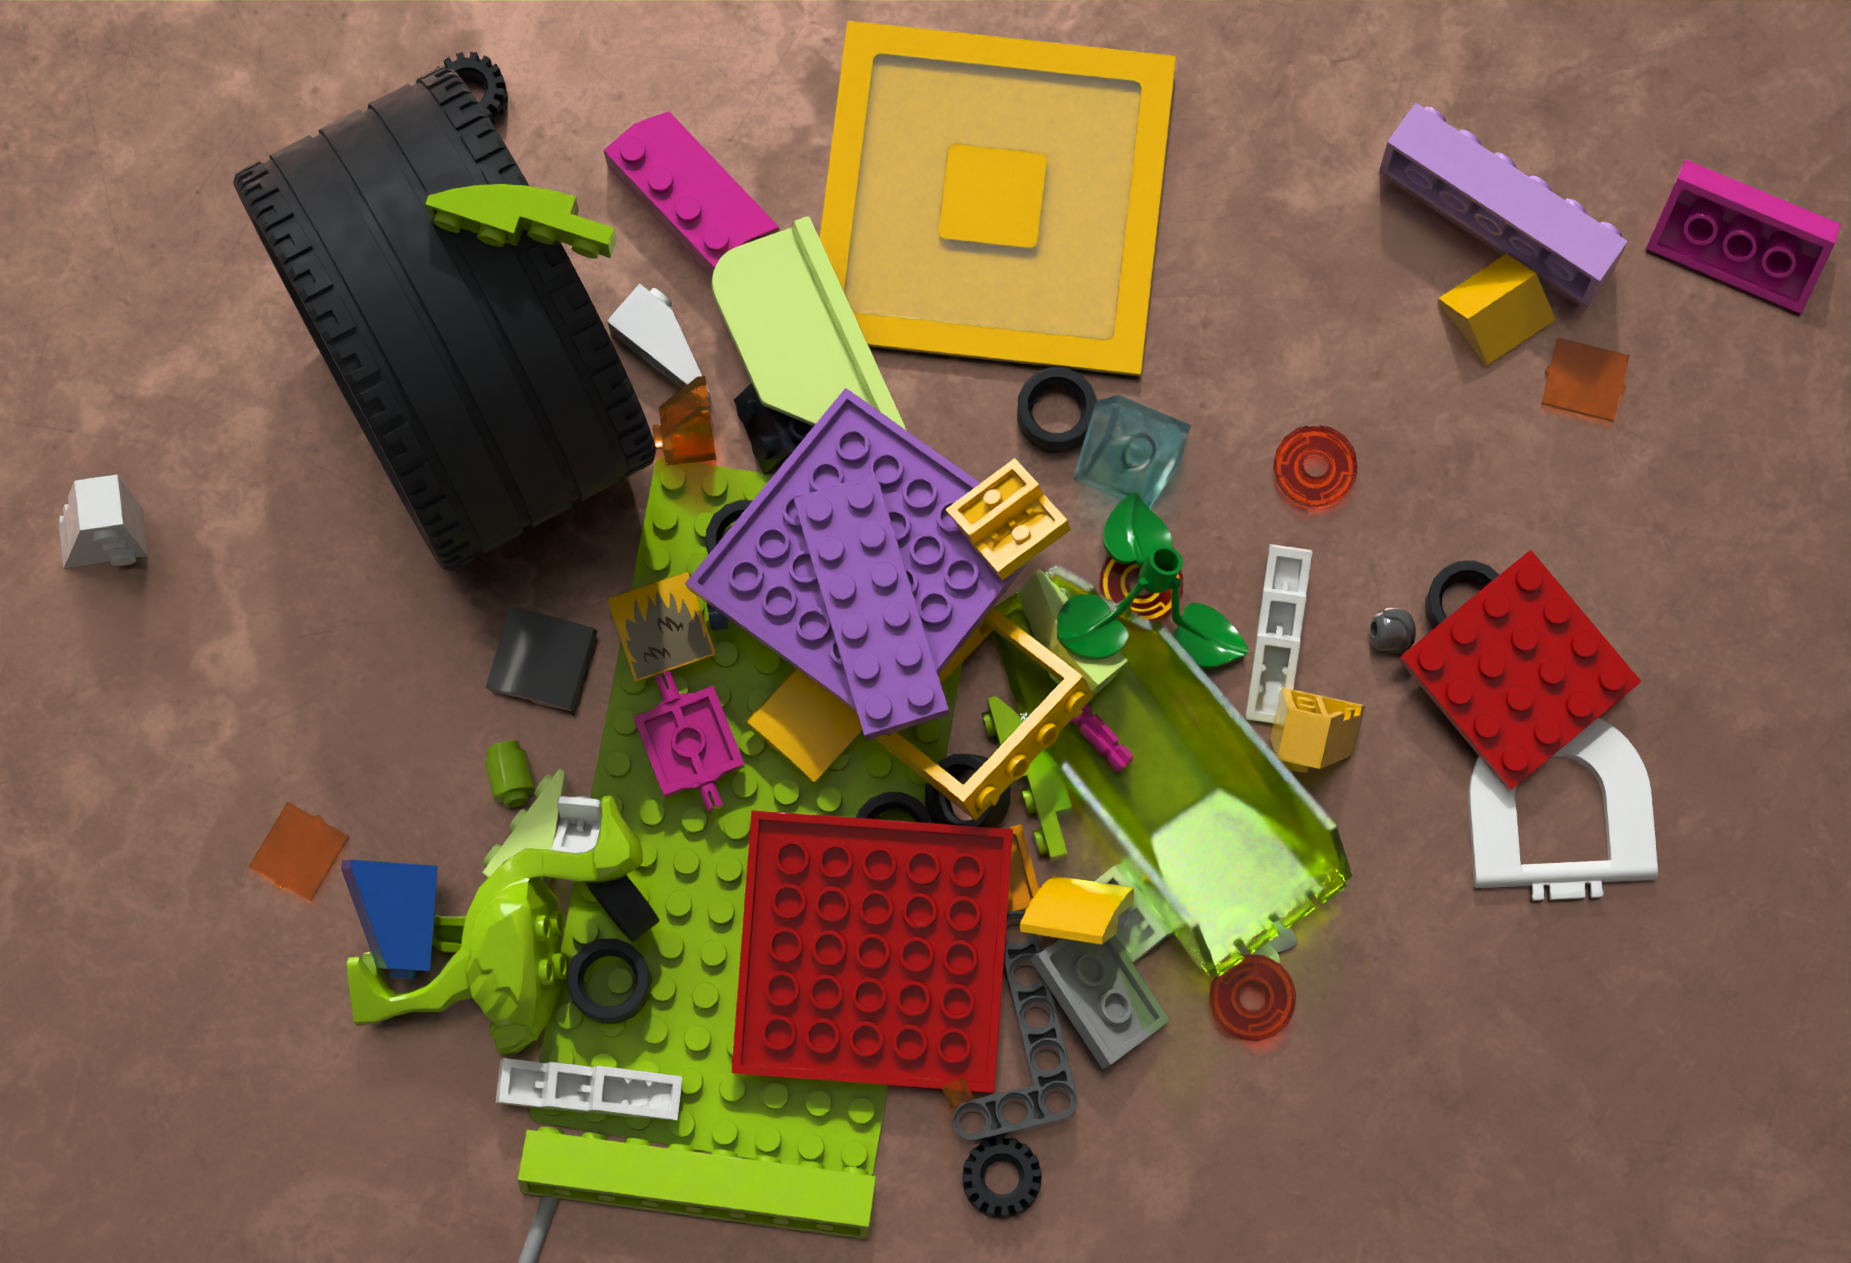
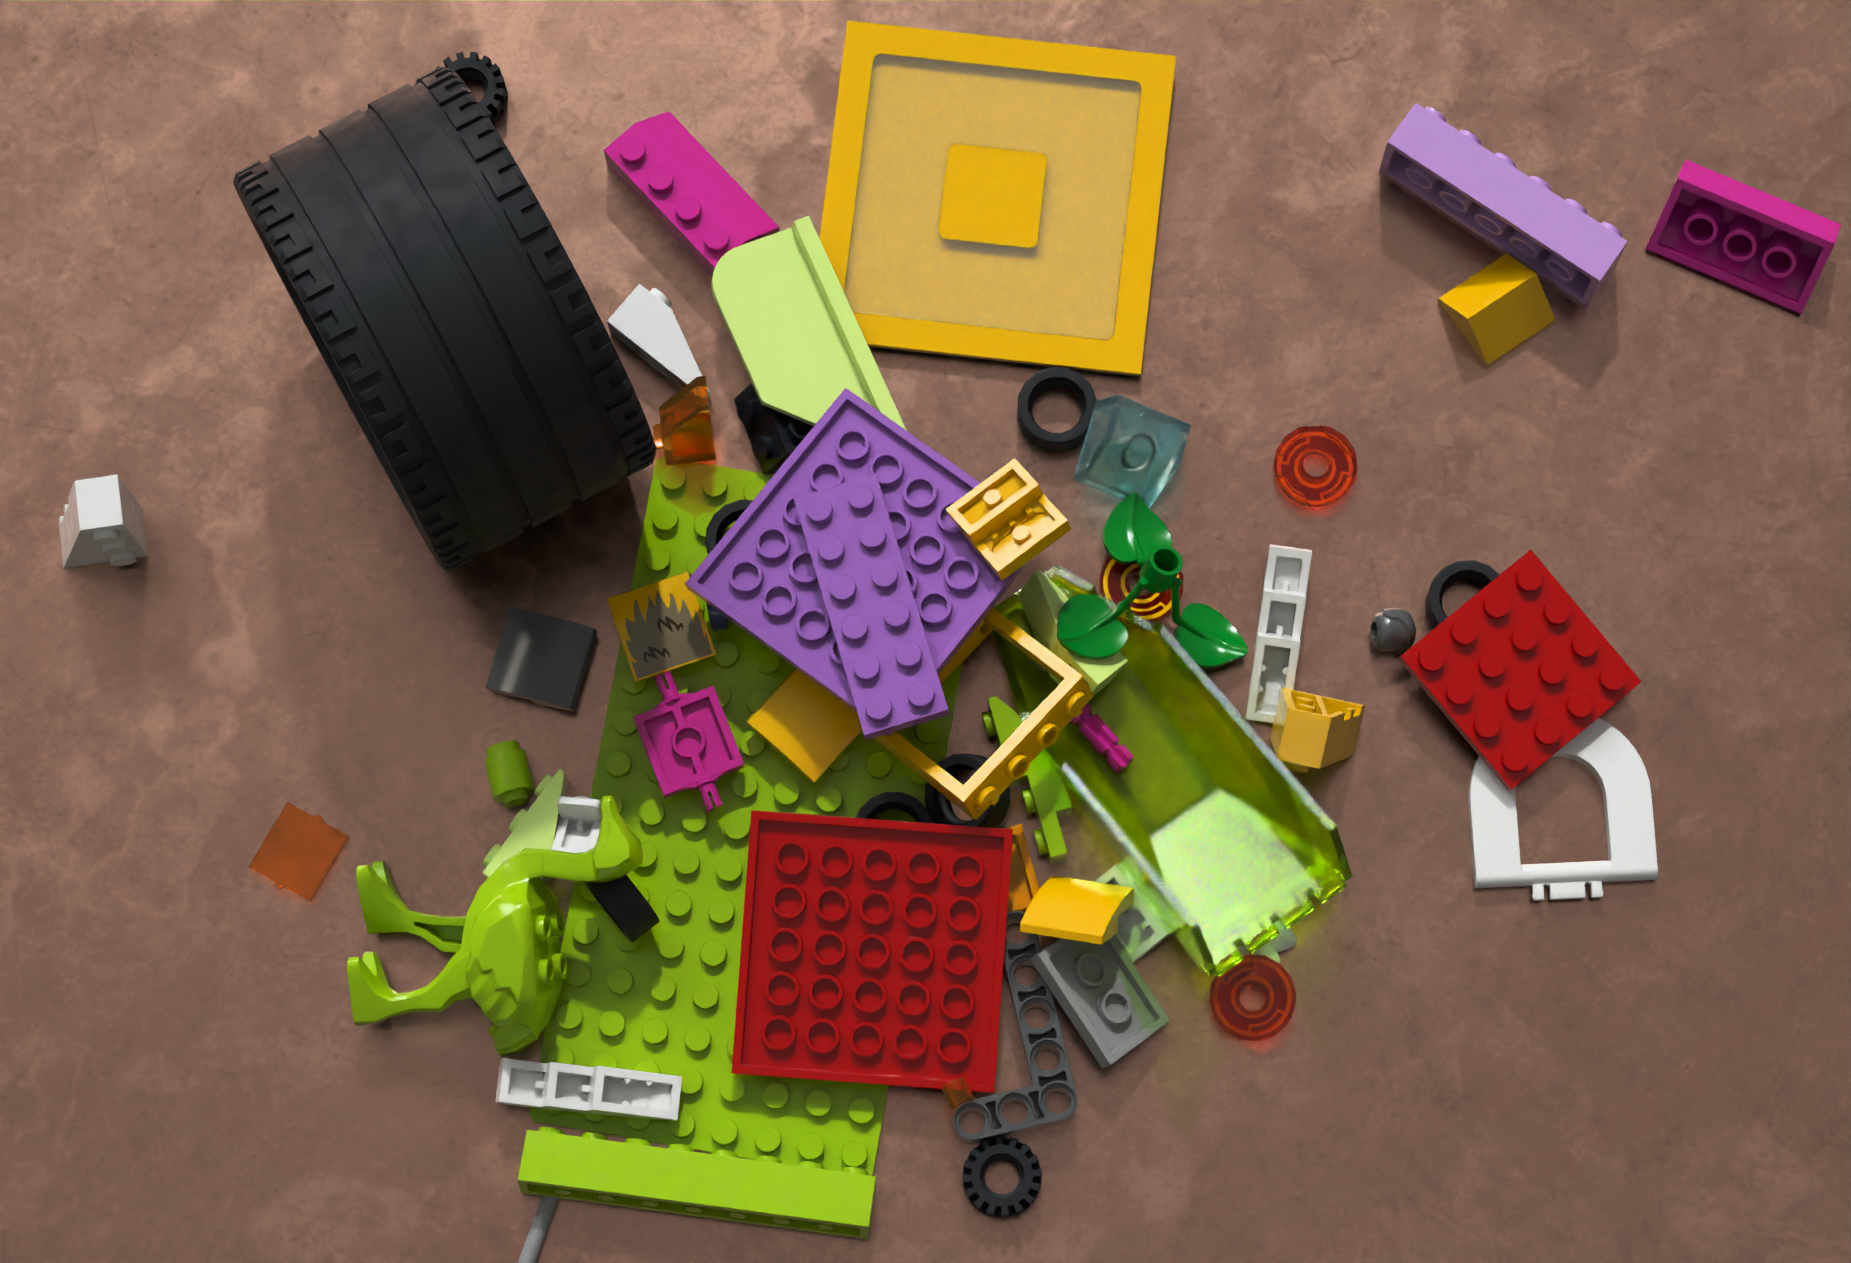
blue slope [341,860,438,979] -> none
lime slope [425,184,617,259] -> none
black tyre [567,938,651,1024] -> none
clear orange piece [1541,338,1630,422] -> none

